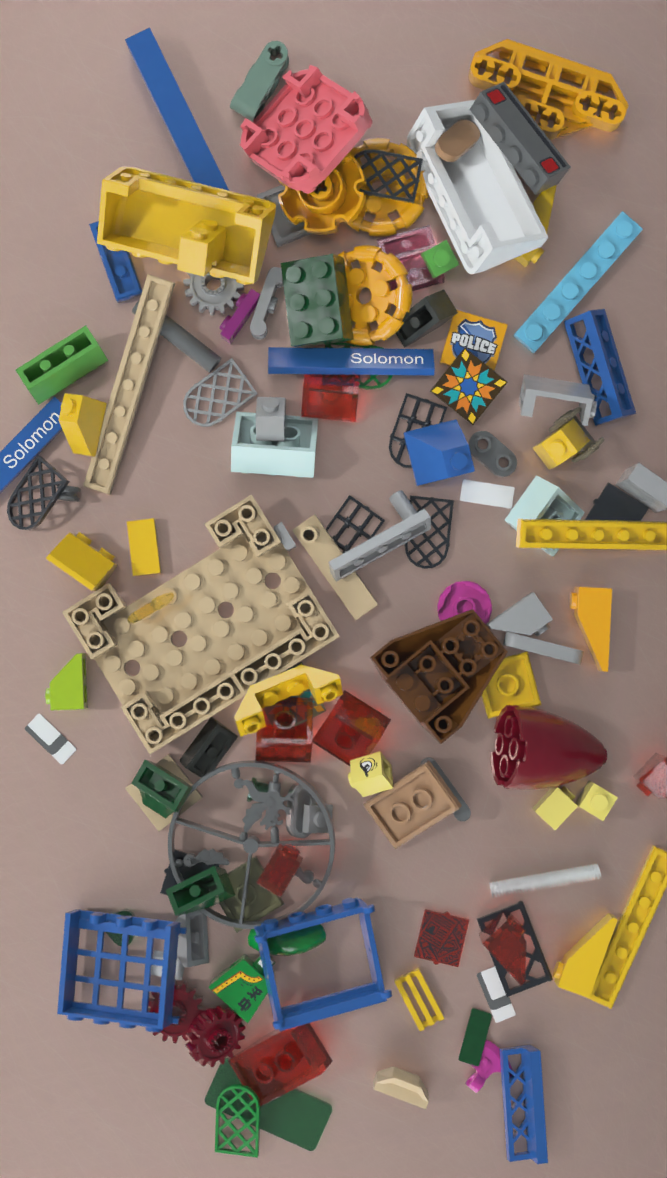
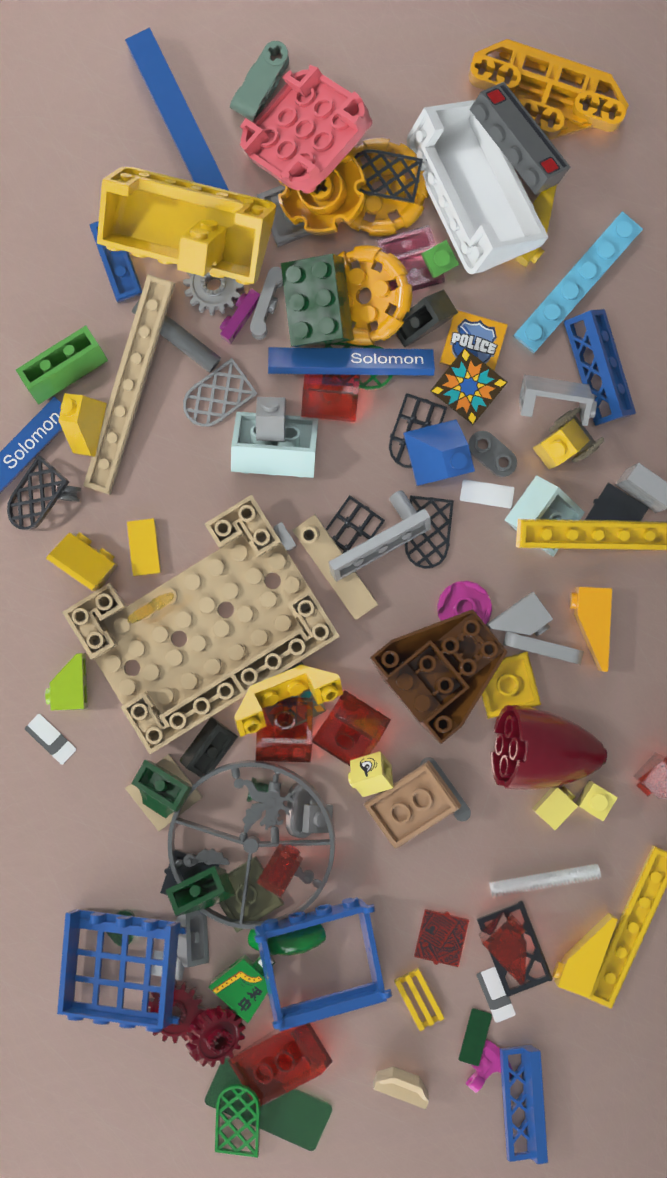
medium nougat tile [435,120,480,162] -> none

